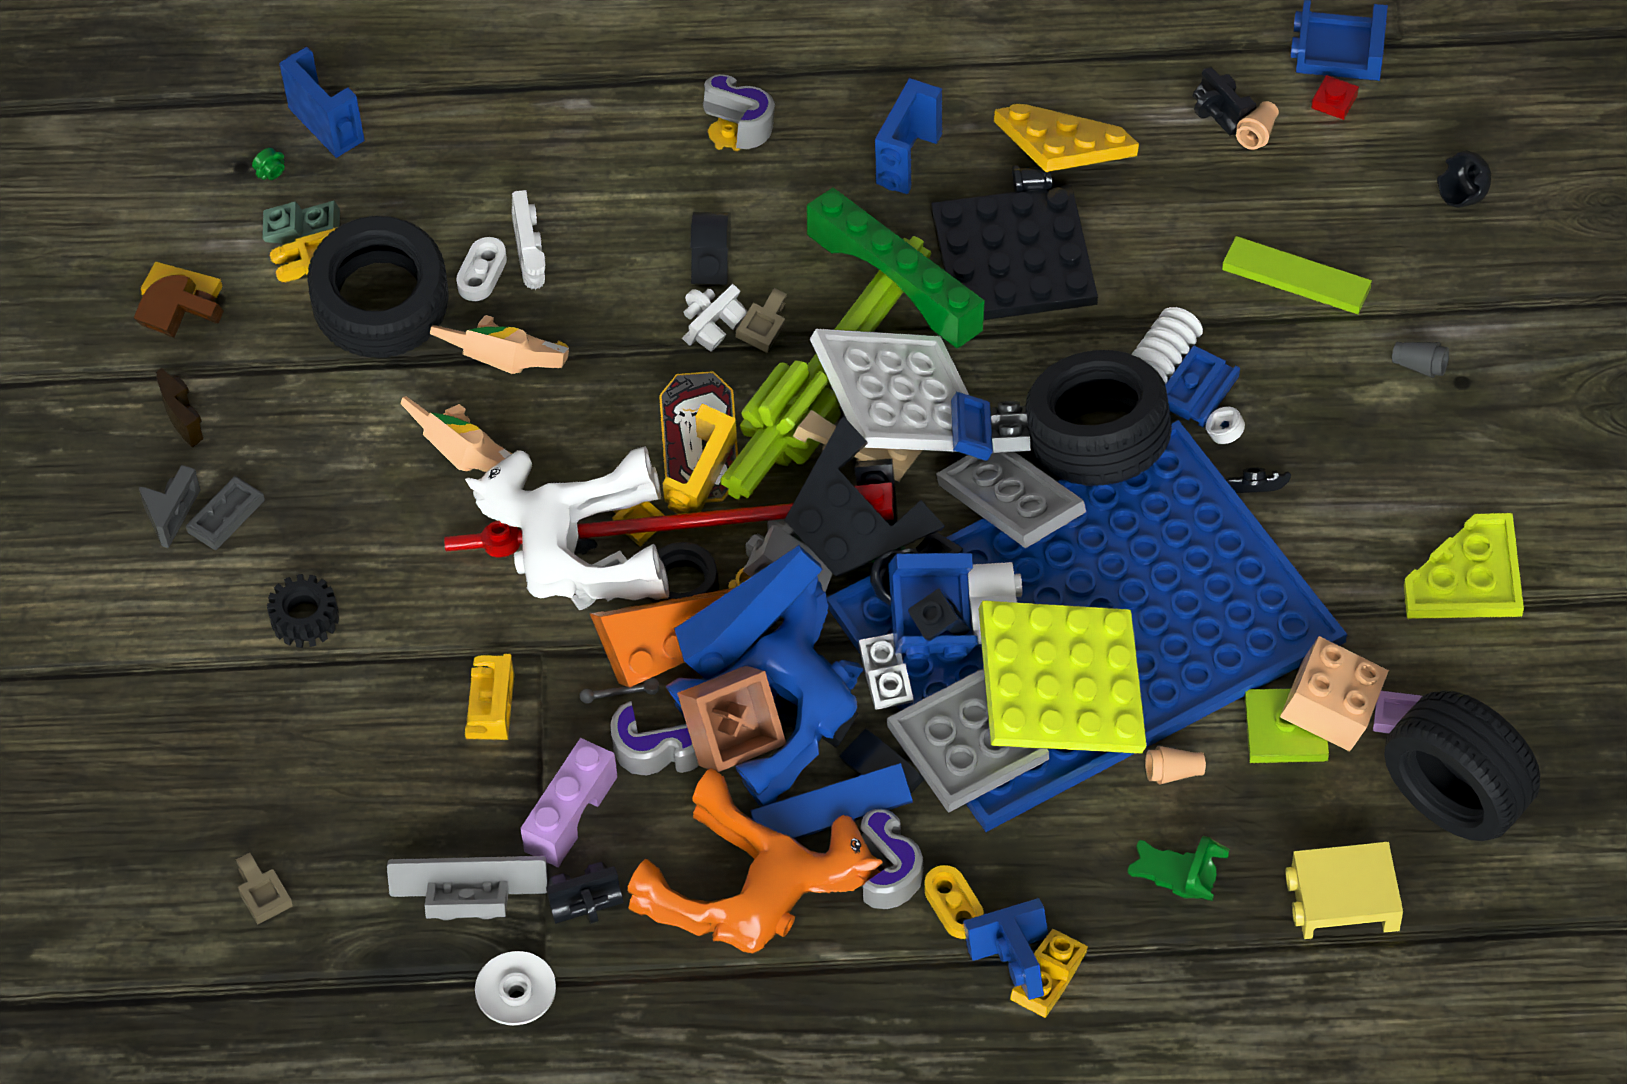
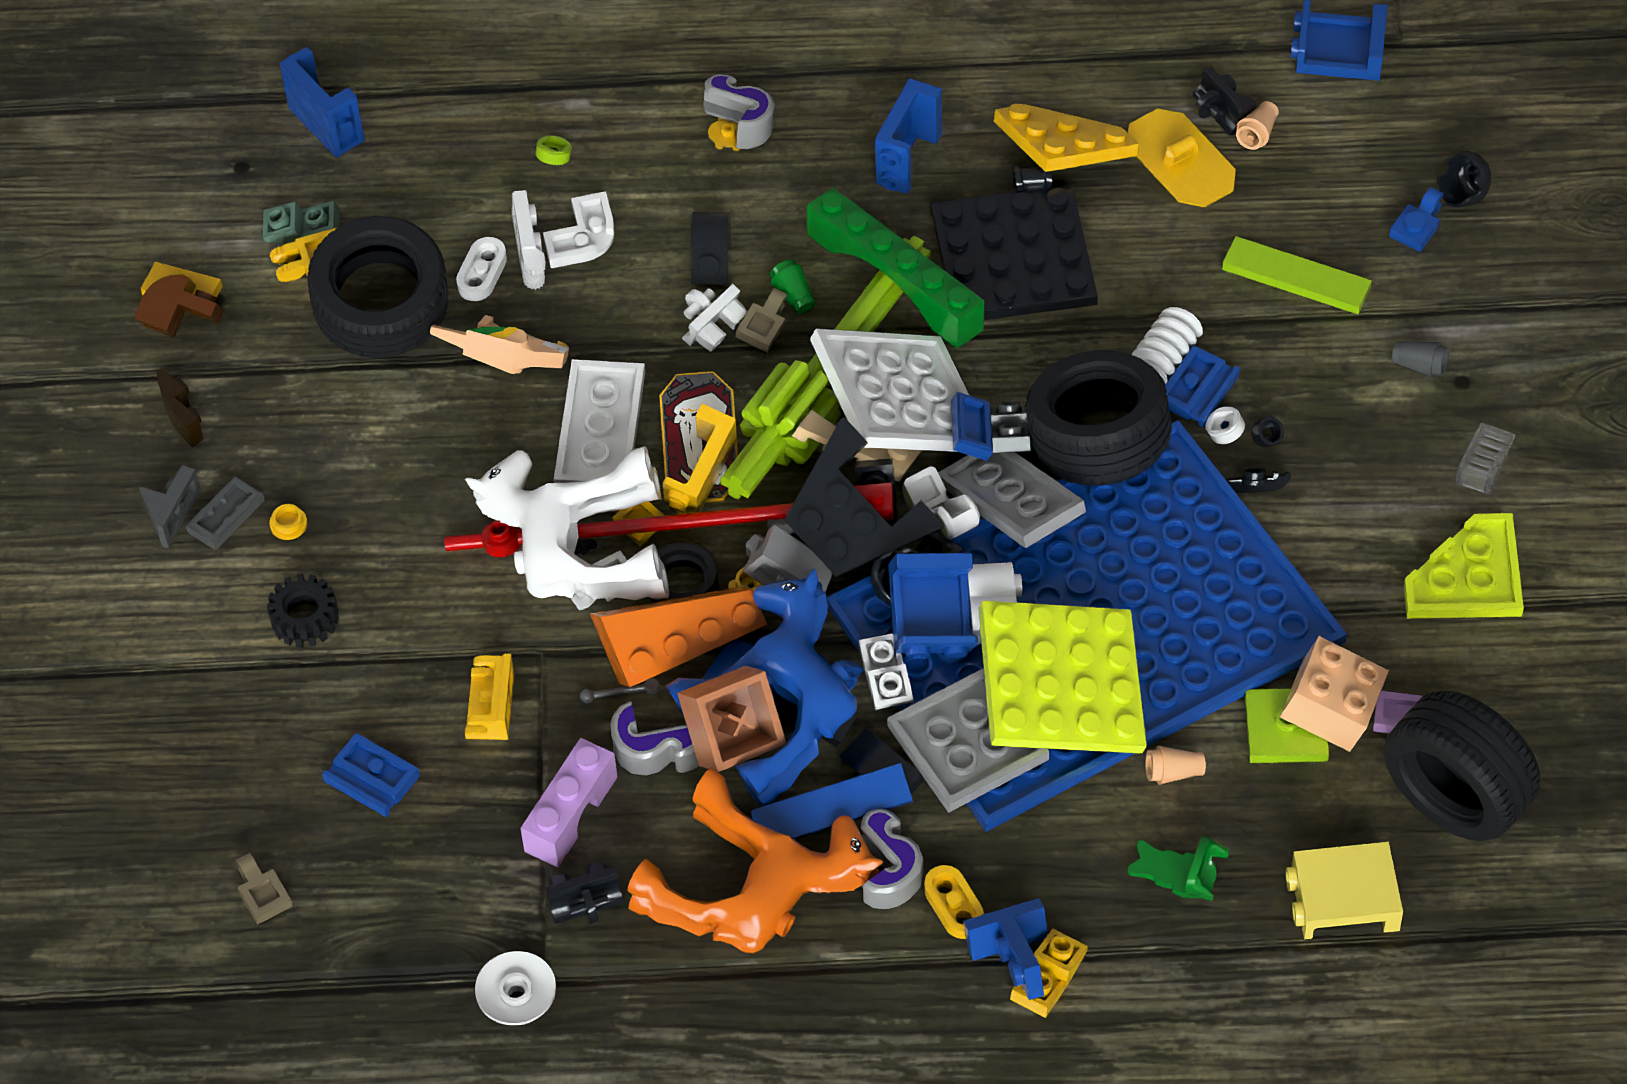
green plate [252,148,285,180] -> none
light grey bracket [387,856,548,920] -> none
light nougat animal [400,396,513,472] -> none
blue wedge [674,545,822,679] -> none
black bracket [908,588,971,641] -> none
red plate [1312,75,1359,120] -> none
none -> yellow plate [269,504,307,540]
none -> blue plate [322,733,420,818]
none -> lime tile [535,136,572,165]
none -> white plate [543,191,614,268]
none -> white plate [554,359,645,483]
none -> green cone [769,260,816,315]
none -> white animal [902,466,980,540]
none -> yellow shield [1128,108,1236,207]
none -> black hinge [1251,416,1284,448]
none -> blue plate [1389,187,1443,252]
none -> clear slope [1455,423,1516,495]

